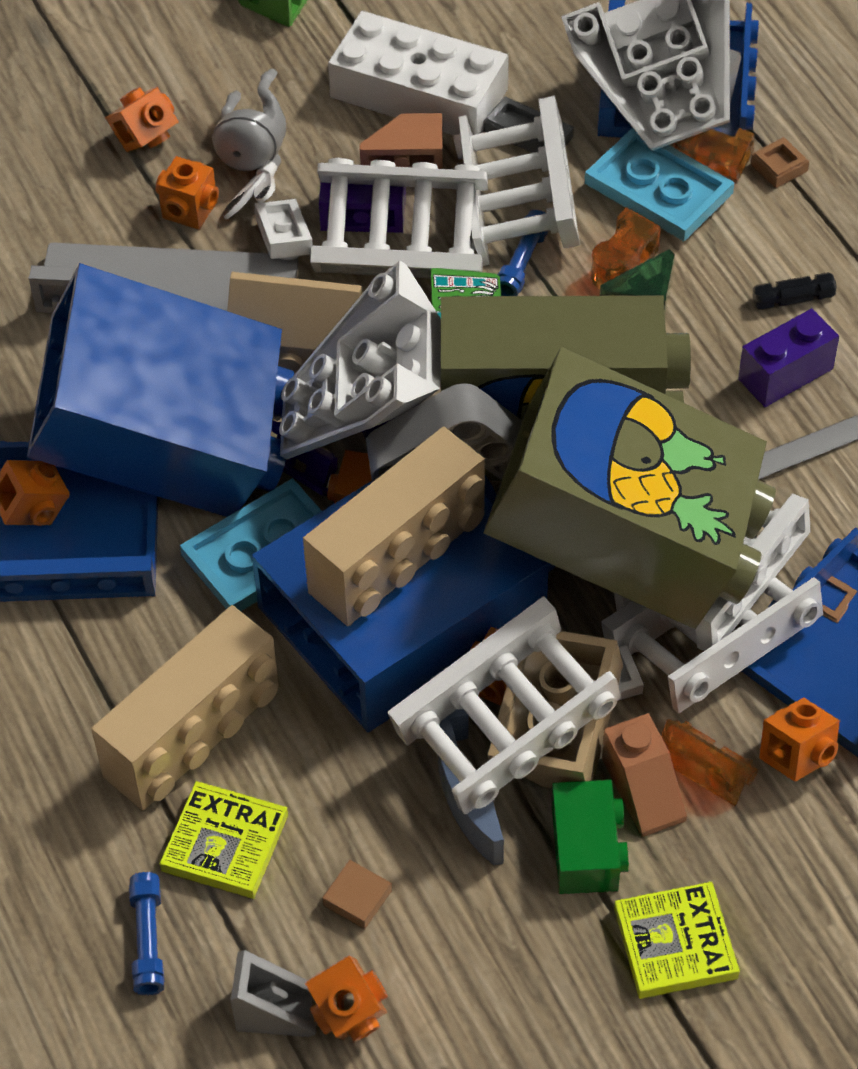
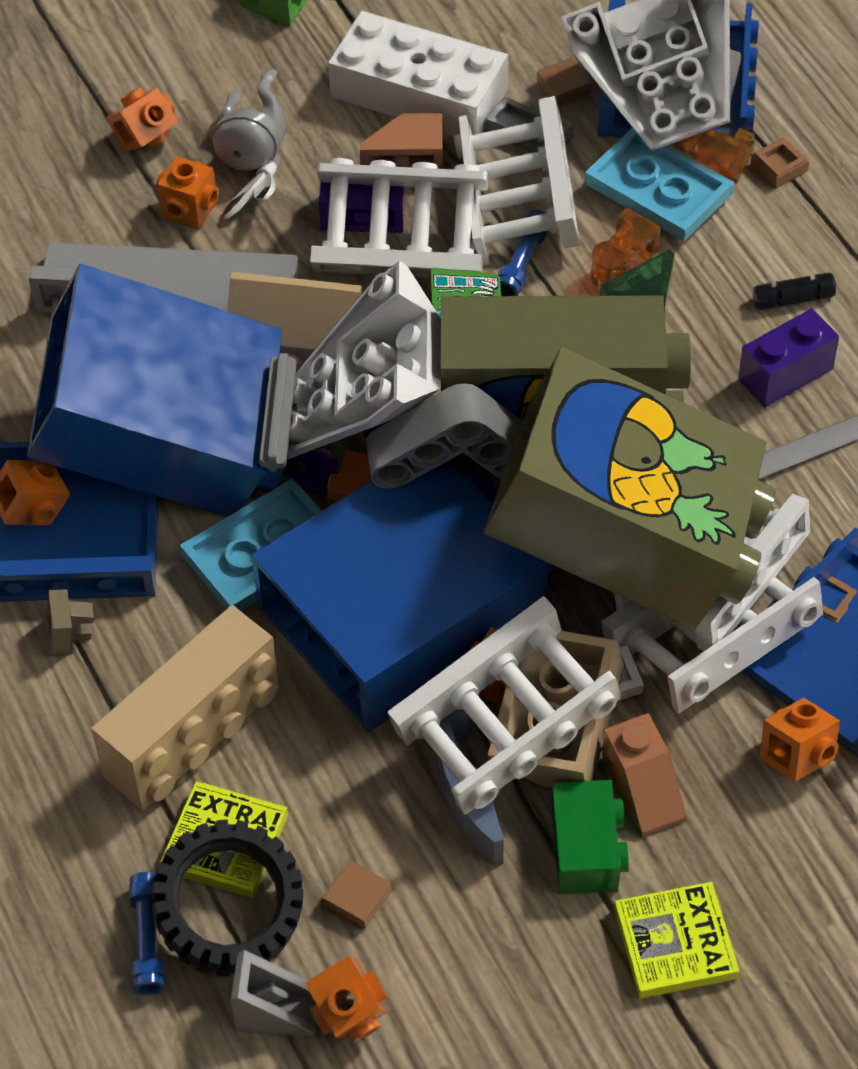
white plate [255,199,312,260] -> none
tan brick [303,426,485,627] -> none
clear orange hinge [661,719,759,806] -> none
none -> dark tan tile [46,589,94,655]
none -> black tyre [152,819,303,976]
none -> light grey axle [259,353,297,472]
none -> medium nougat tile [537,57,592,105]

